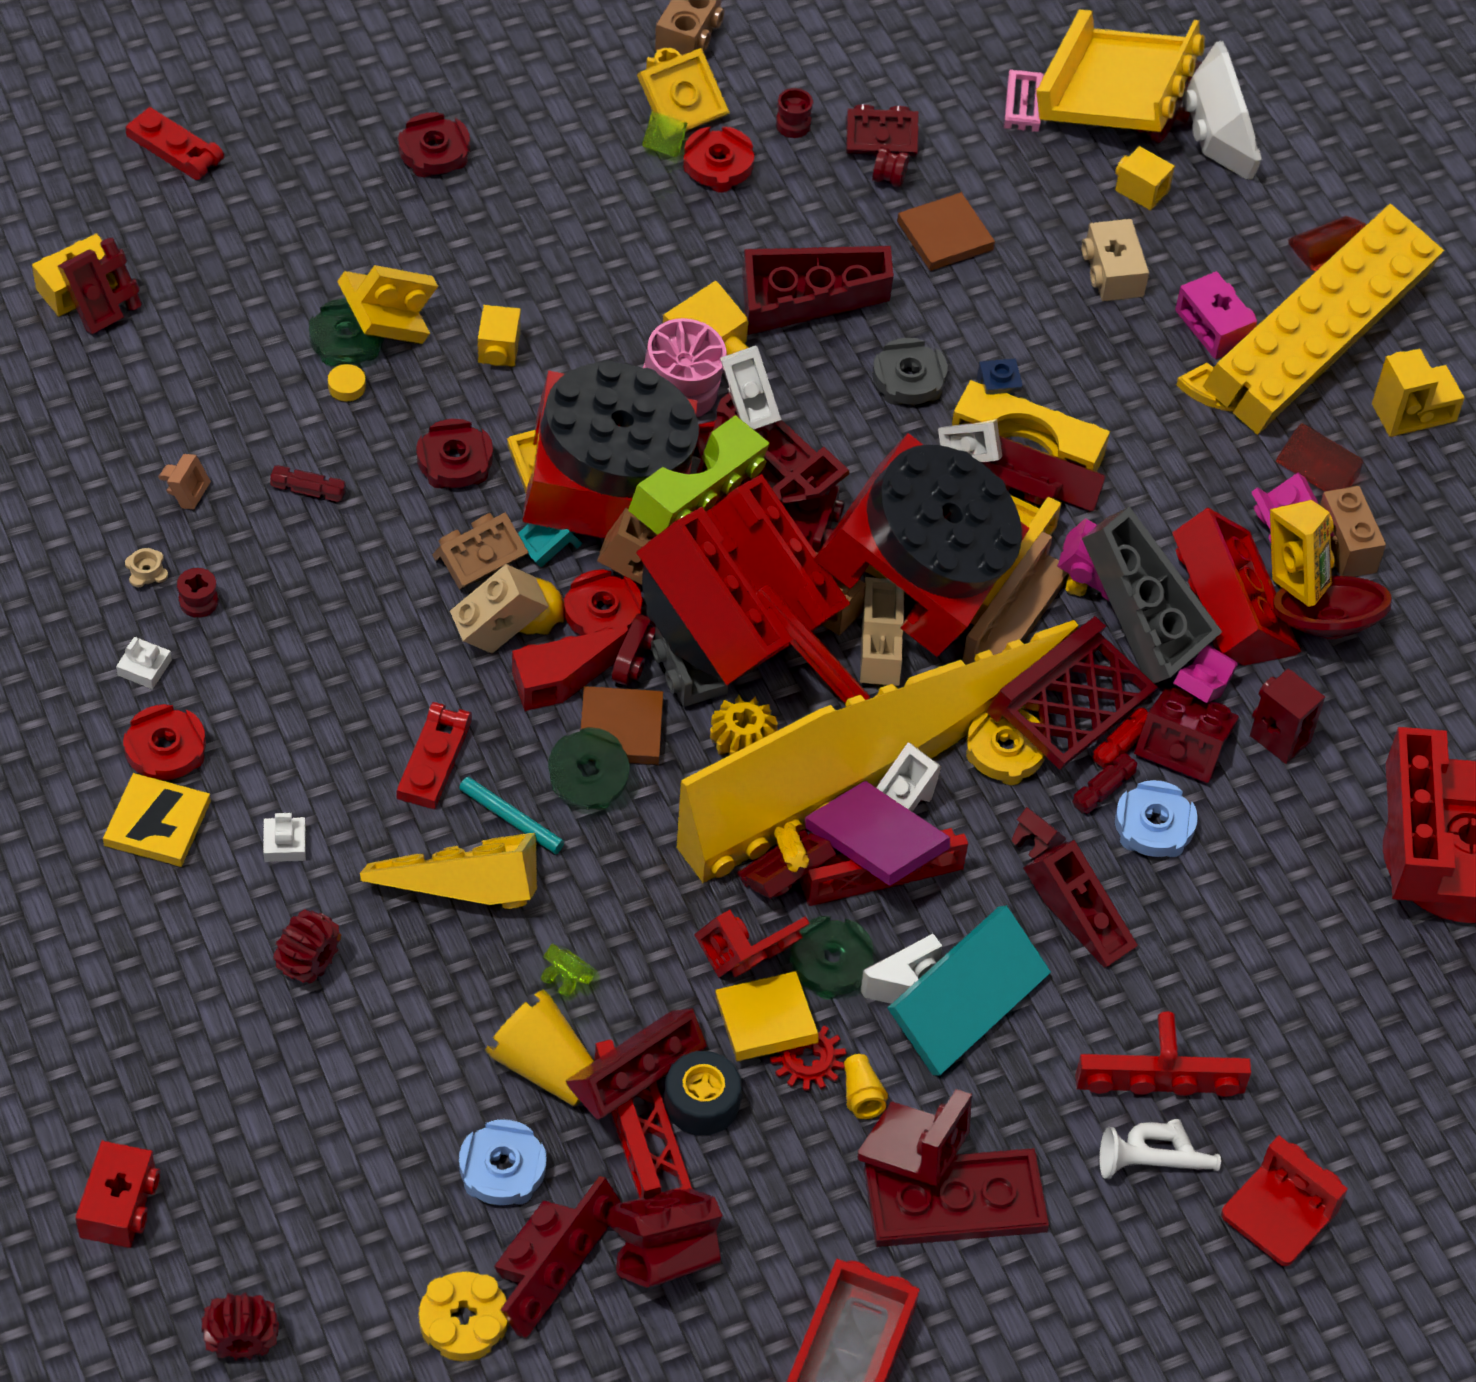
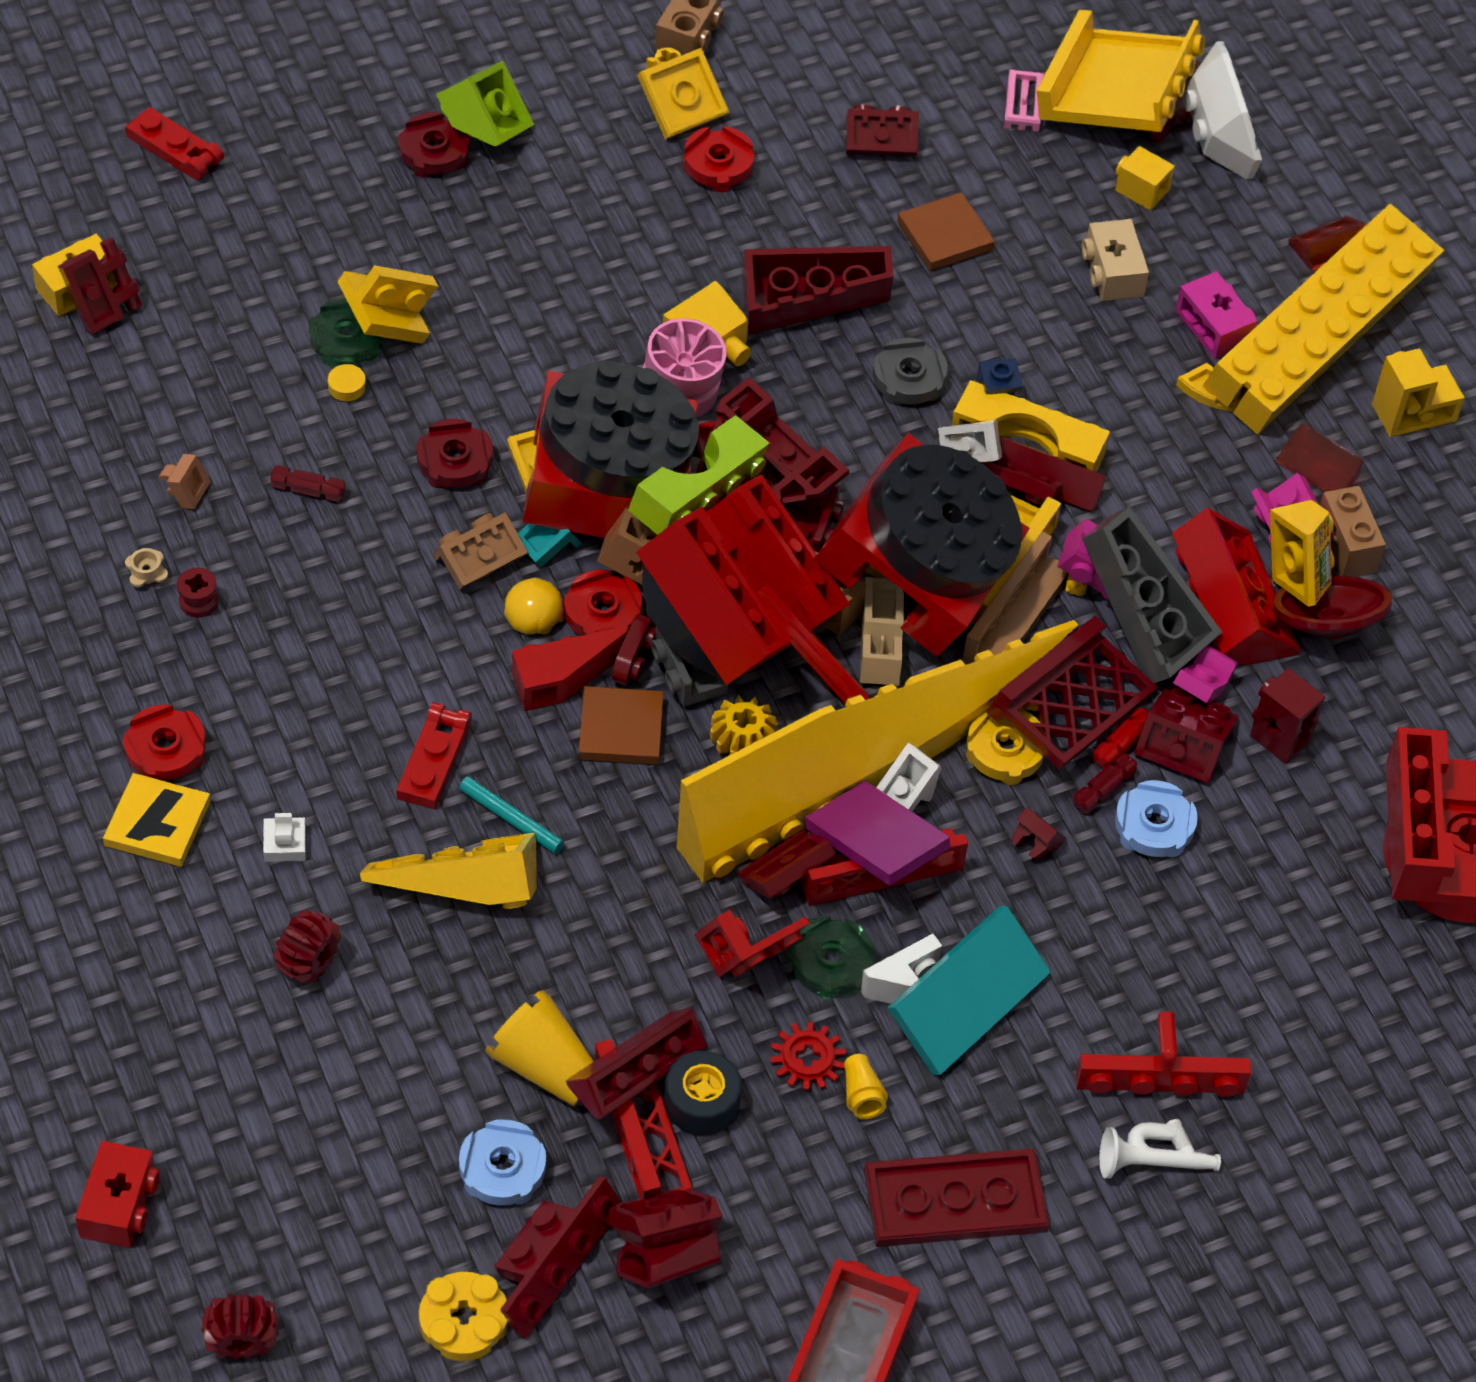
white tile [116,637,172,689] -> none
tan brick [450,564,549,653] -> none
yellow brick [478,305,521,367] -> none
clear neon green tile [541,943,597,996] -> none
clear green plate [548,727,630,810] -> none
clear neon green tile [641,111,688,157] -> none
yellow tile [715,971,819,1062] -> none
white slope [720,346,781,430] -> none
yellow axle [774,822,809,872] -> none
dark red wheel [776,88,813,138] -> none
bracket [858,1089,972,1186] -> none
dark red wheel [872,147,909,188] -> none
dark red slope [1023,840,1138,967] -> none
red bracket [1221,1135,1348,1266] -> none
none -> lime slope [436,60,535,146]

